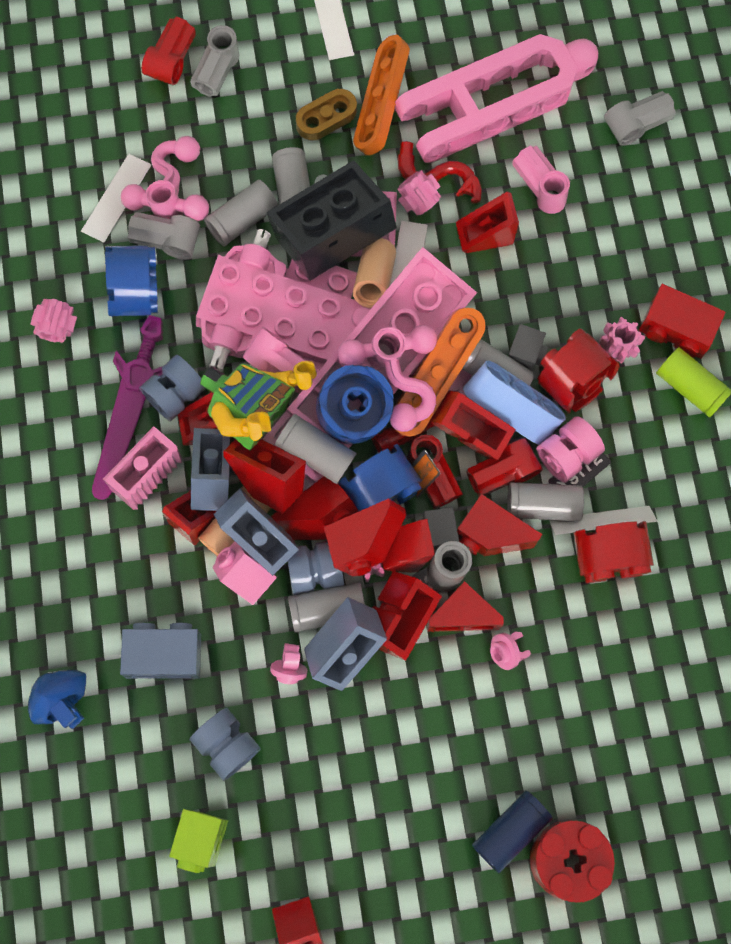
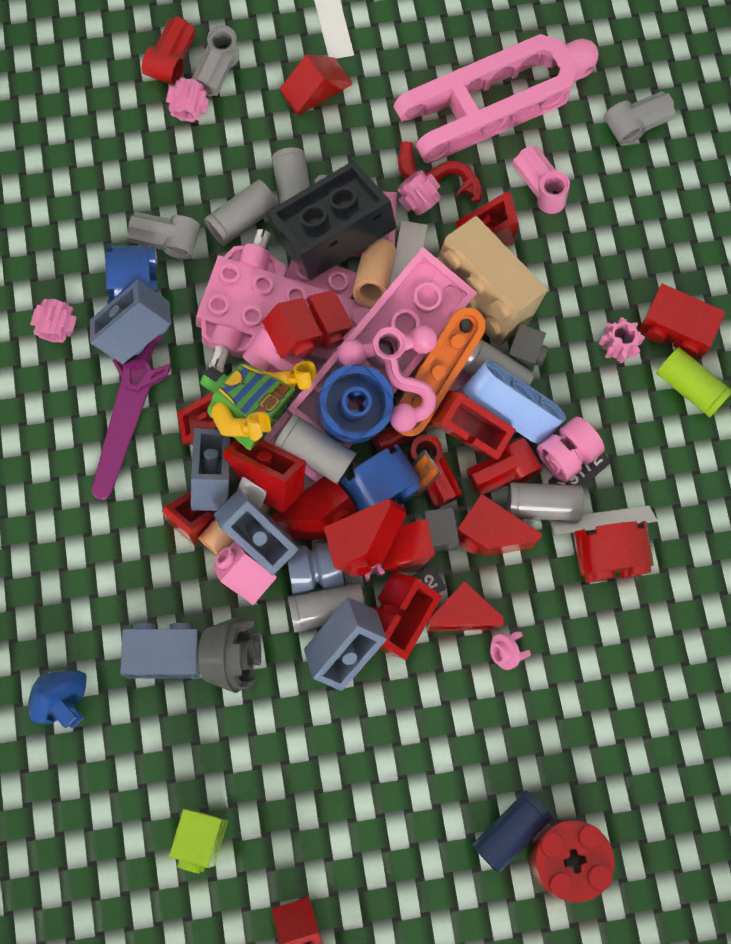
white sticker [81,154,152,242] -> none
bright pink brick [103,426,182,510] -> none
bright pink piece [121,136,209,221] -> none
sand blue wheel [139,355,206,421] -> none
sand blue wheel [189,708,261,781] -> none
bright pink plate [270,643,308,684] -> none
pearl gold plate [296,89,357,140] -> none
orange plate [353,35,410,155] -> none
light grey pin [427,541,472,592] -> none
red brick [537,329,620,413] -> none
none -> sand blue brick [90,279,171,364]
none -> bright pink gear [166,78,209,122]
none -> dark grey cone [197,617,261,693]
none -> white sticker [237,477,267,507]
none -> red piece [262,290,353,359]
none -> red slope [280,54,352,116]
none -> tan brick [437,216,548,346]

